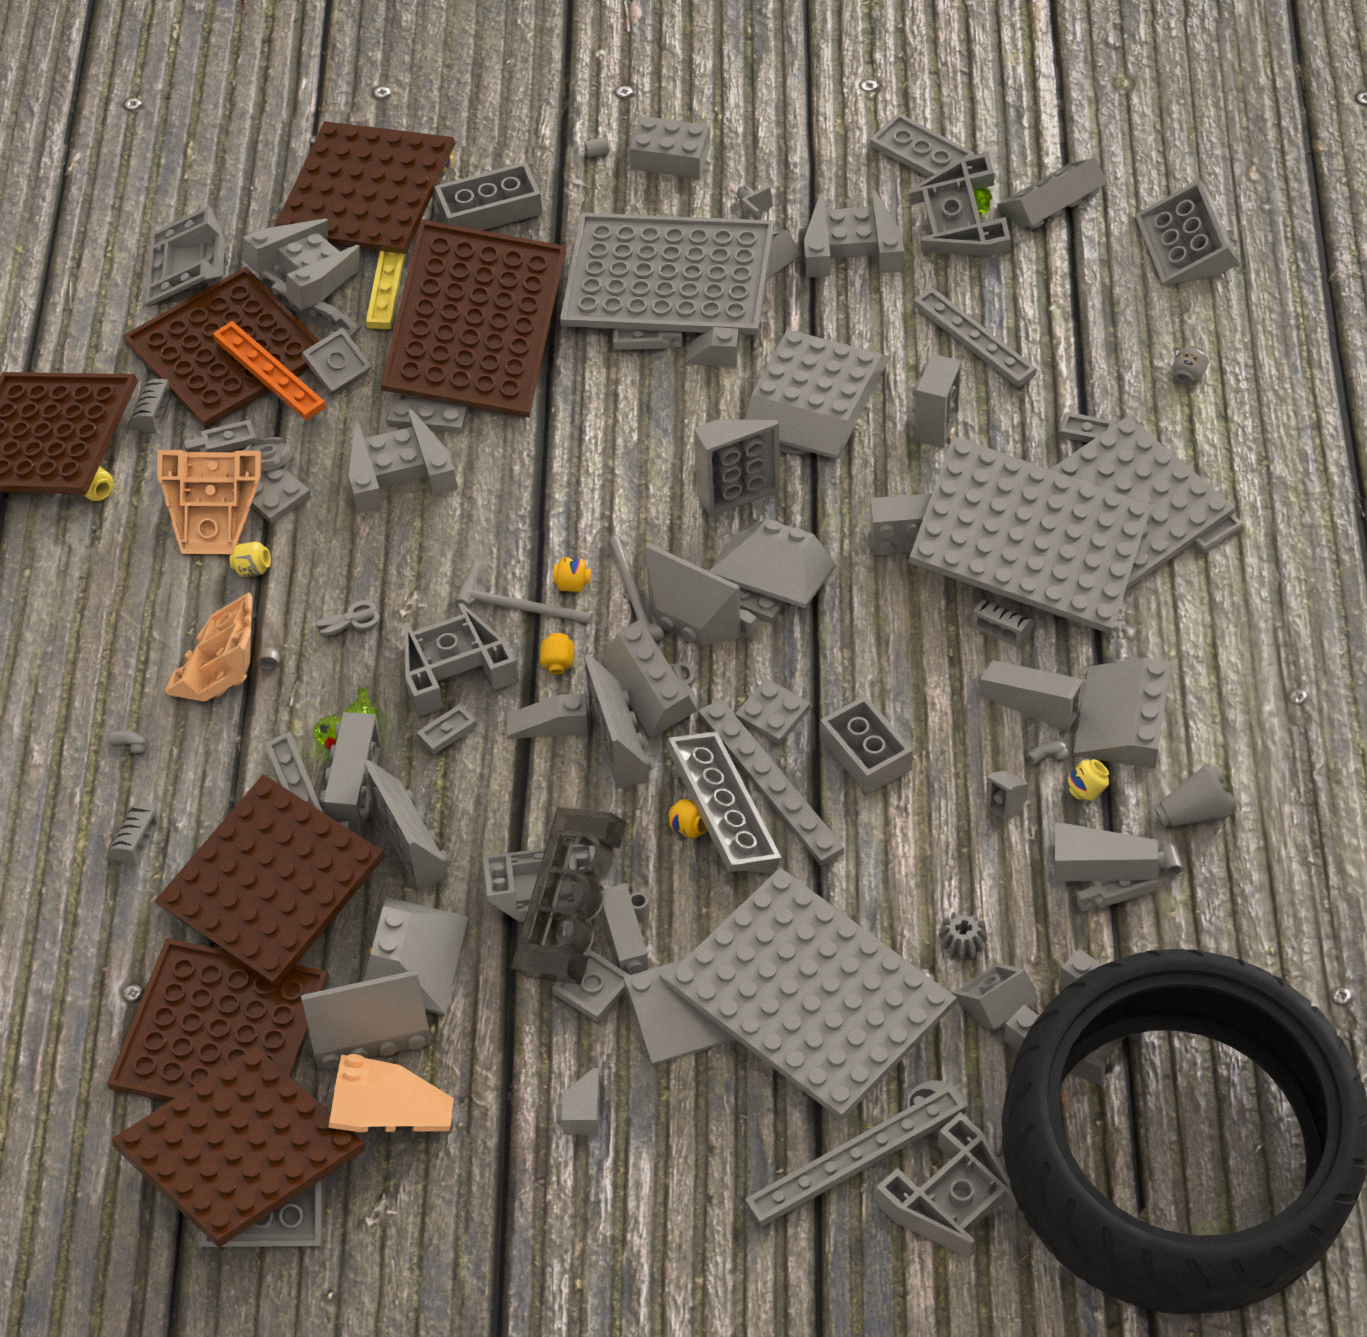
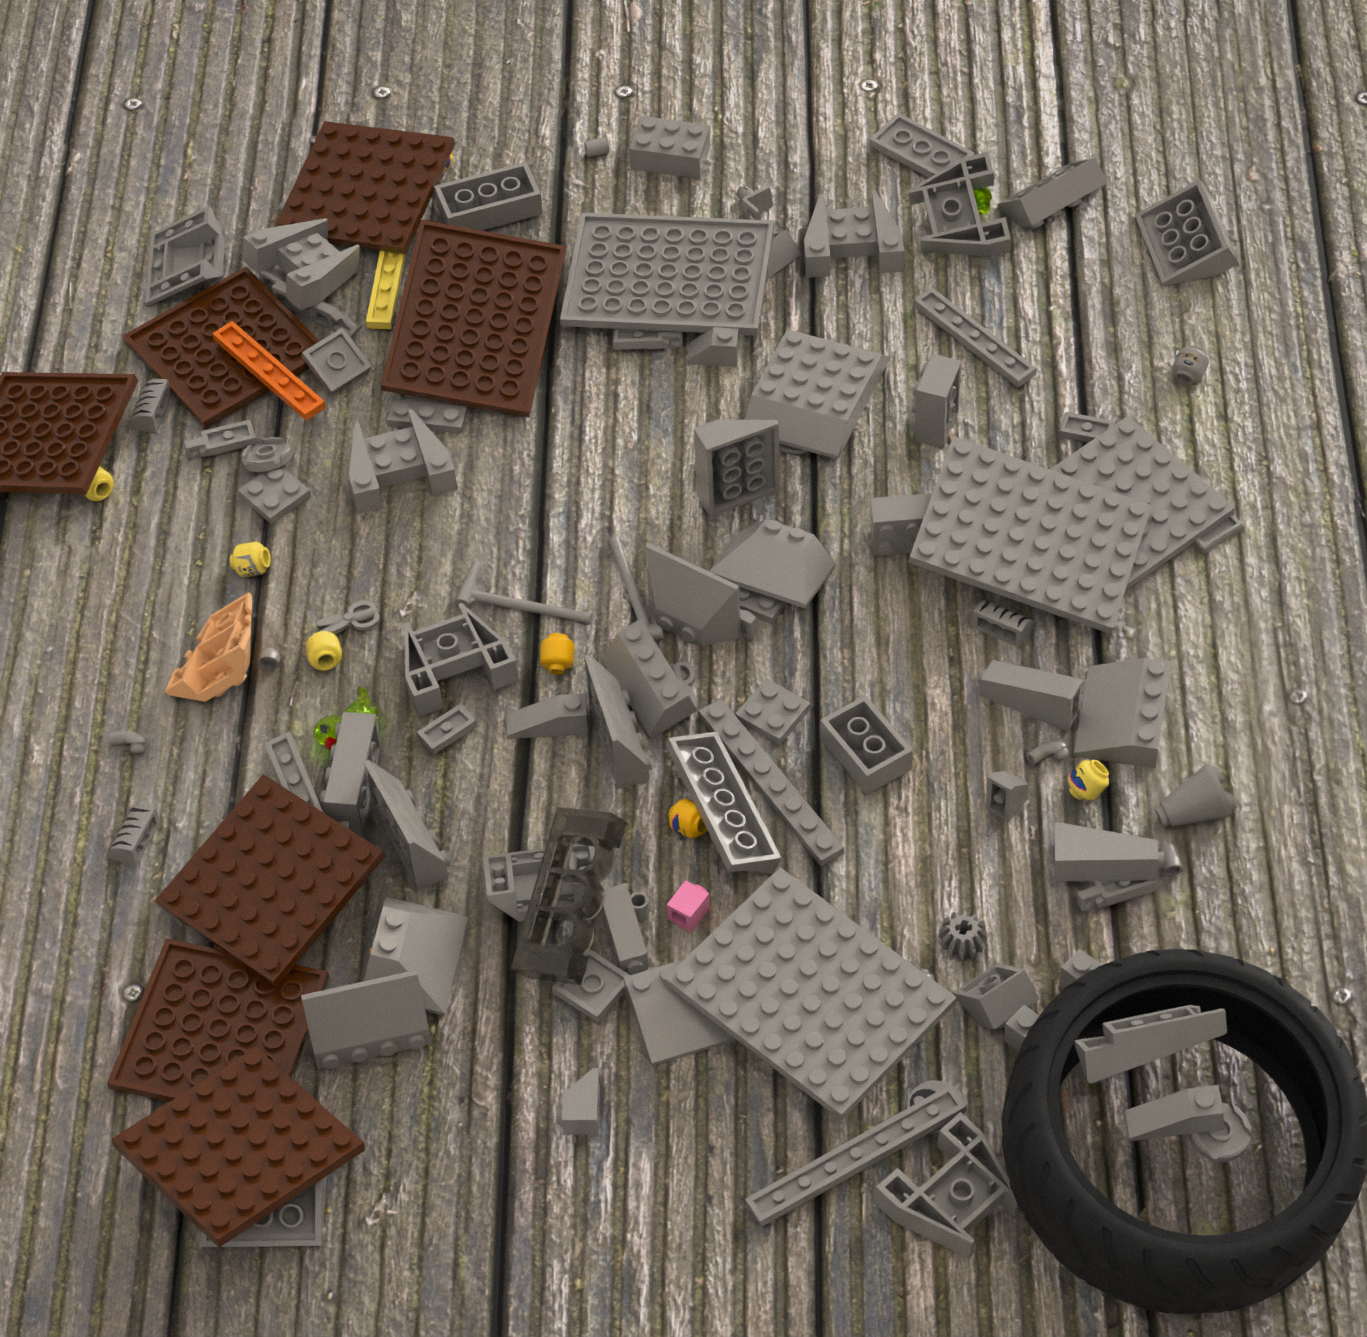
light nougat wedge [157,450,261,555] -> none
light nougat wedge [328,1054,454,1132] -> none
yellow head [553,557,591,593] -> none
none -> light yellow head [306,631,342,671]
none -> bright pink brick [667,881,710,933]
none -> light grey wedge [1074,1005,1227,1084]
none -> light grey slope [1125,1085,1224,1141]
none -> light grey tile [1188,1101,1251,1162]

